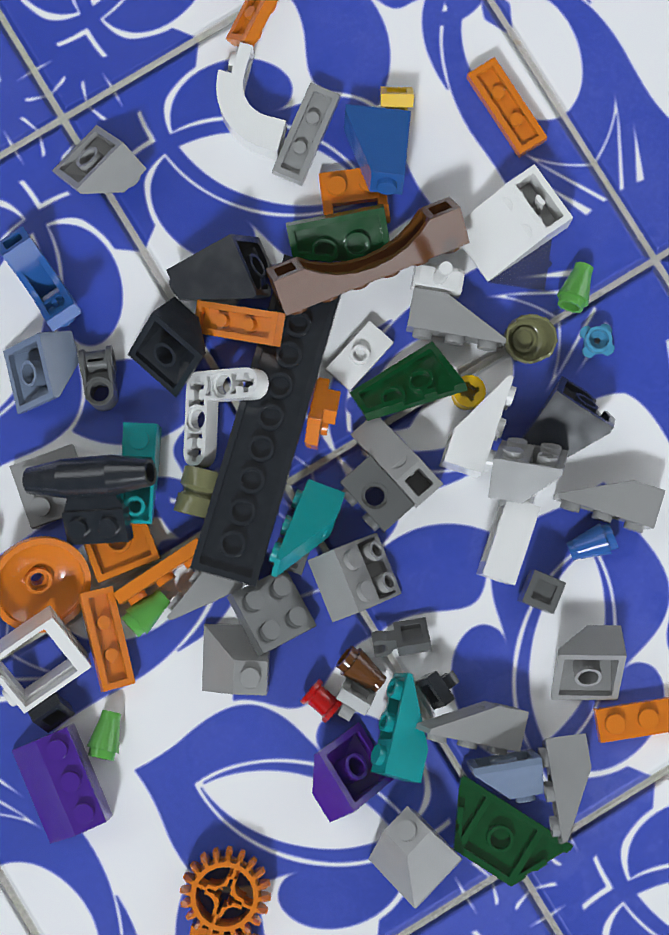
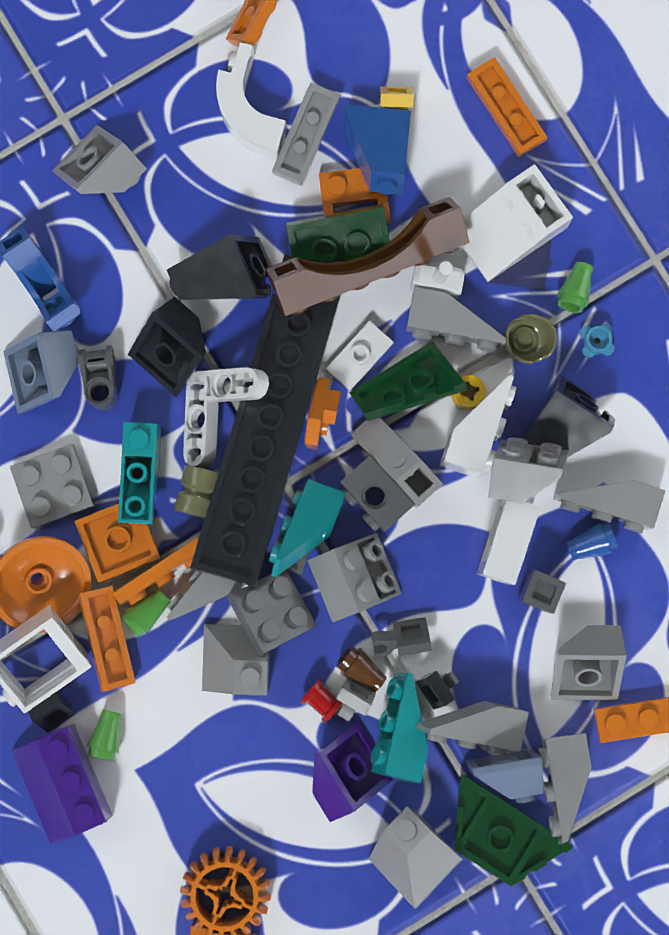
black plate [22,455,157,545] -> none
orange plate [195,300,286,347] -> none

